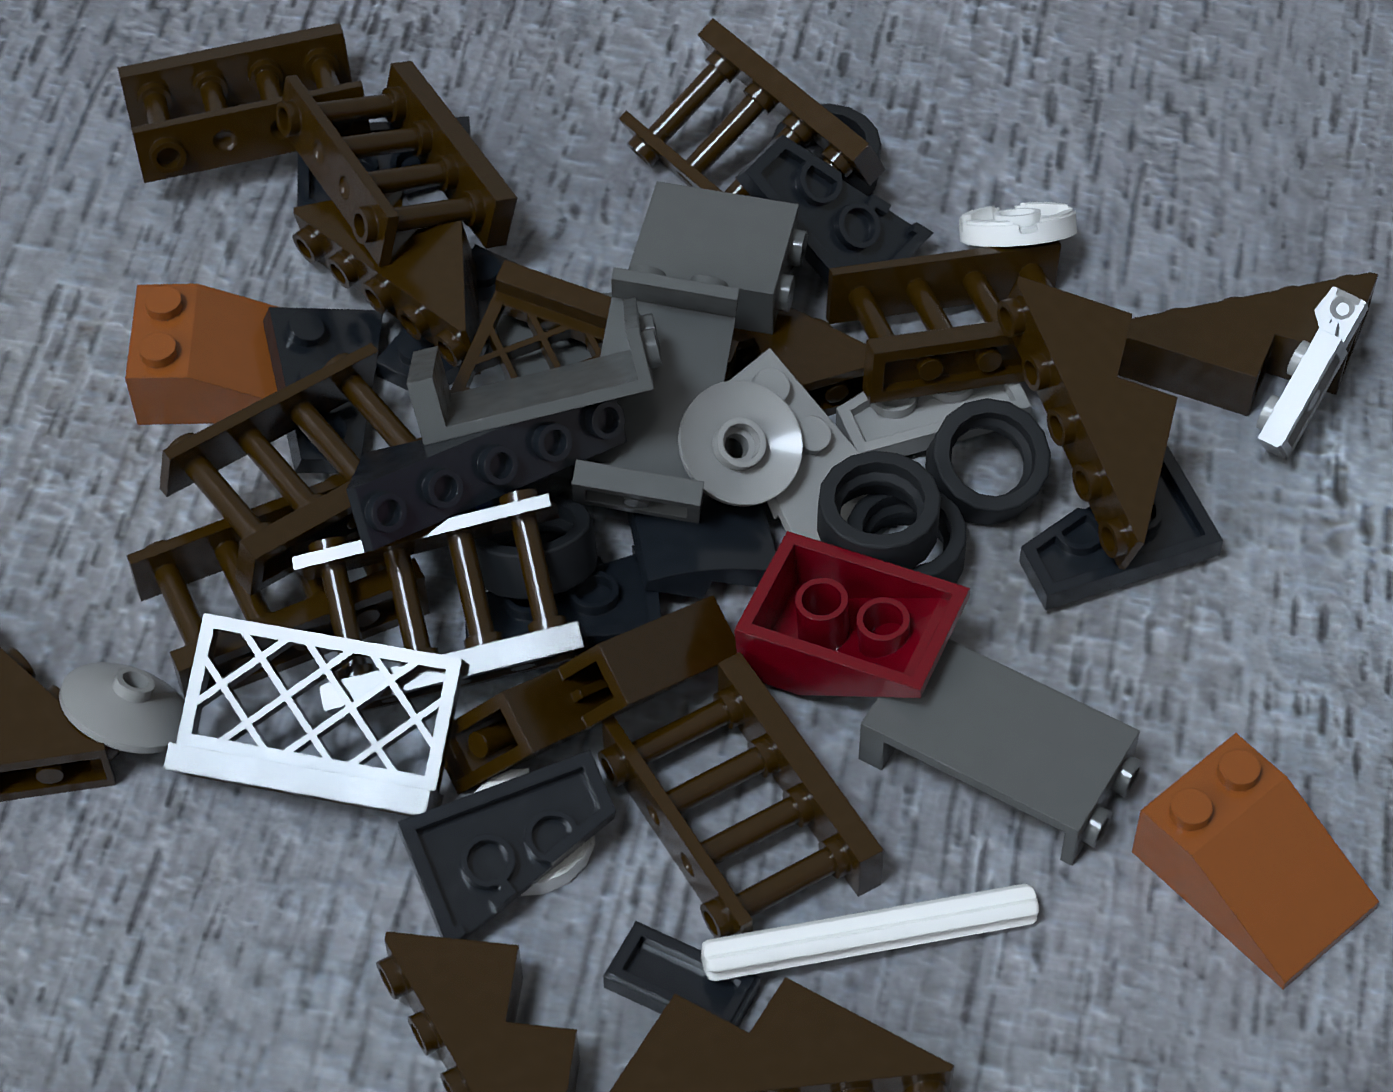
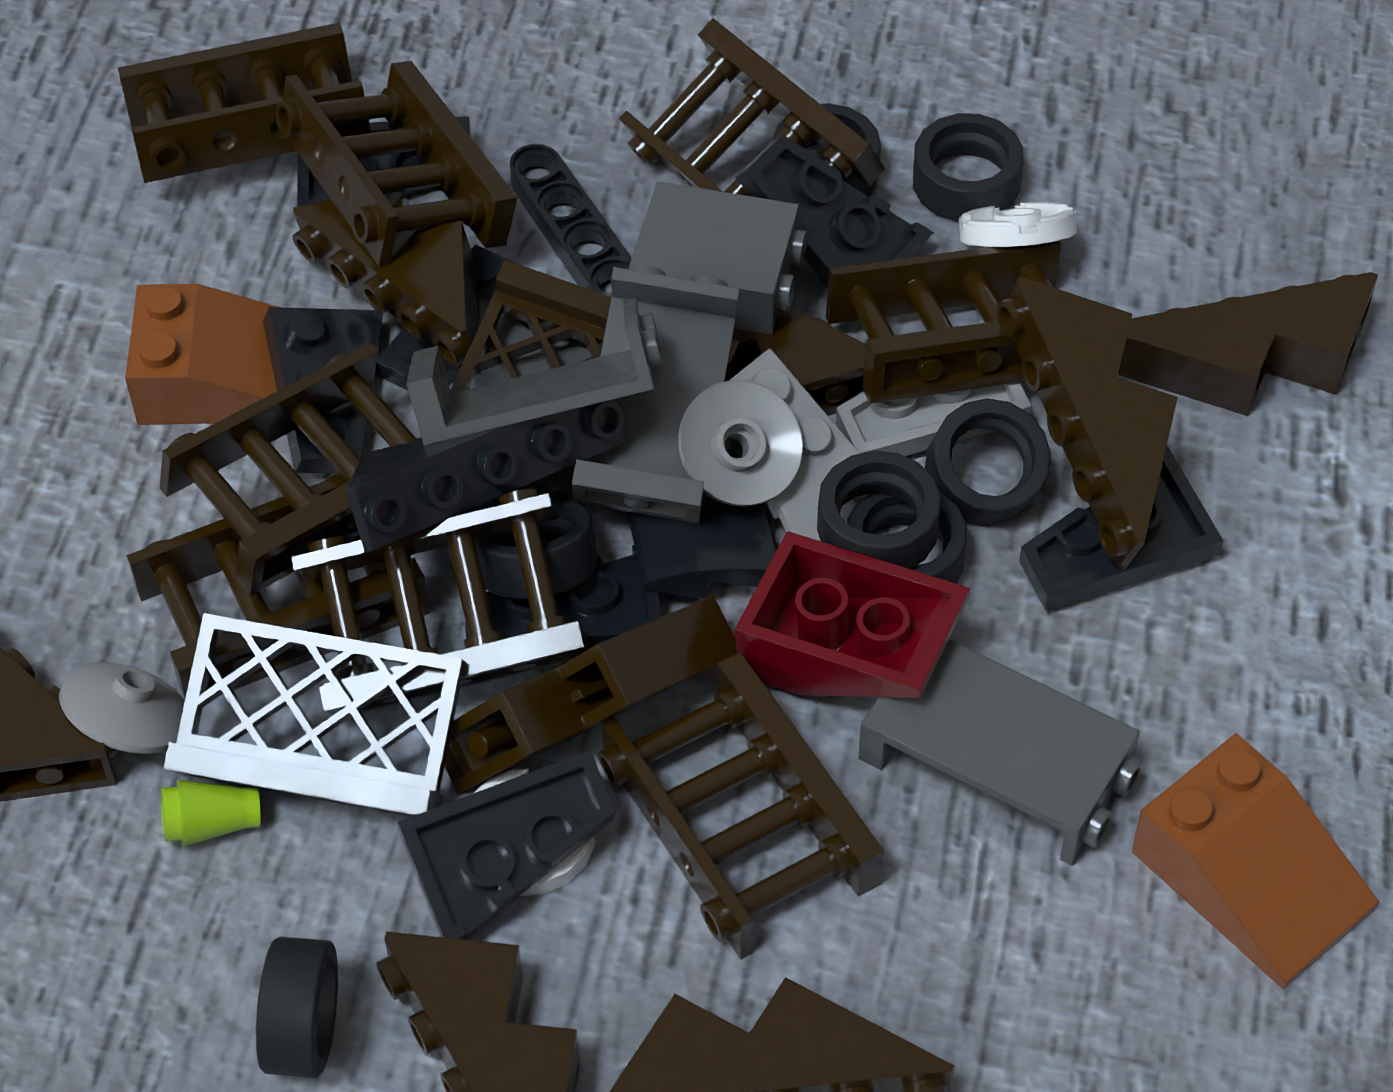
black tile [603,921,760,1027] -> none
white axle [701,884,1039,981] -> none
hinge [1256,286,1369,460] -> none
none -> lime cone [160,780,261,847]
none -> black tyre [256,937,338,1078]
none -> black beam [509,144,632,293]
none -> black tyre [913,113,1023,222]

